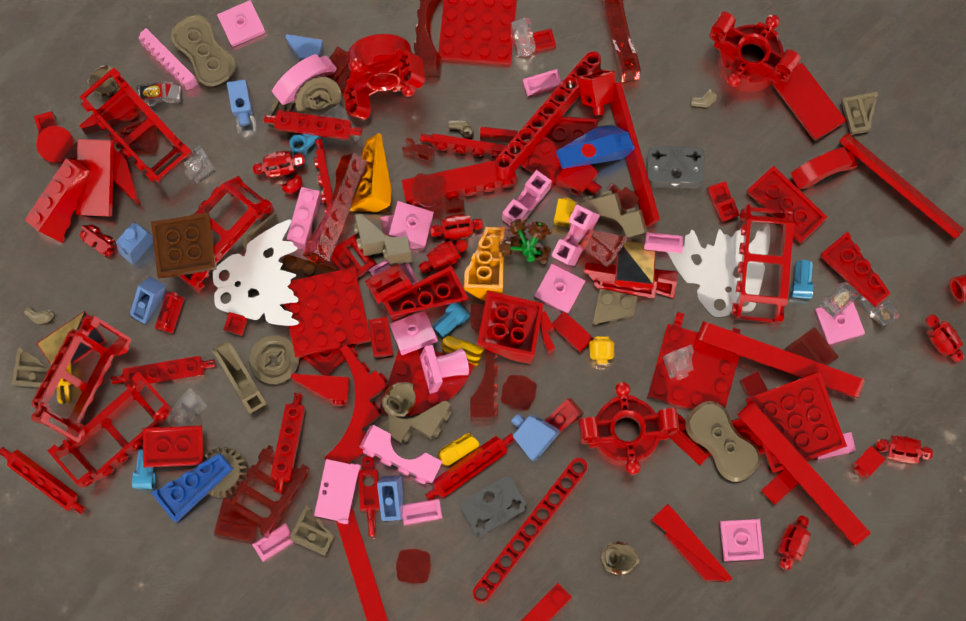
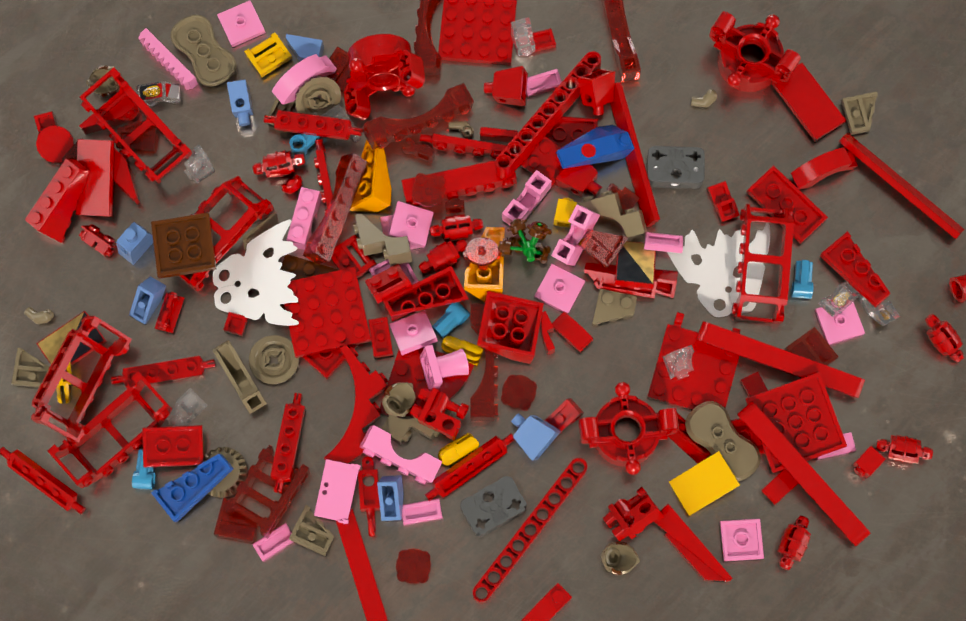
red slope [291,374,351,406] -> none
yellow head [589,336,614,364] -> none
none -> yellow plate [244,32,292,78]
none -> clear red arch [363,83,474,150]
none -> red hips [410,388,469,440]
none -> clear red piece [463,237,501,270]
none -> red torso [484,66,528,106]
none -> red hips [603,487,664,541]
none -> yellow tile [669,451,740,516]

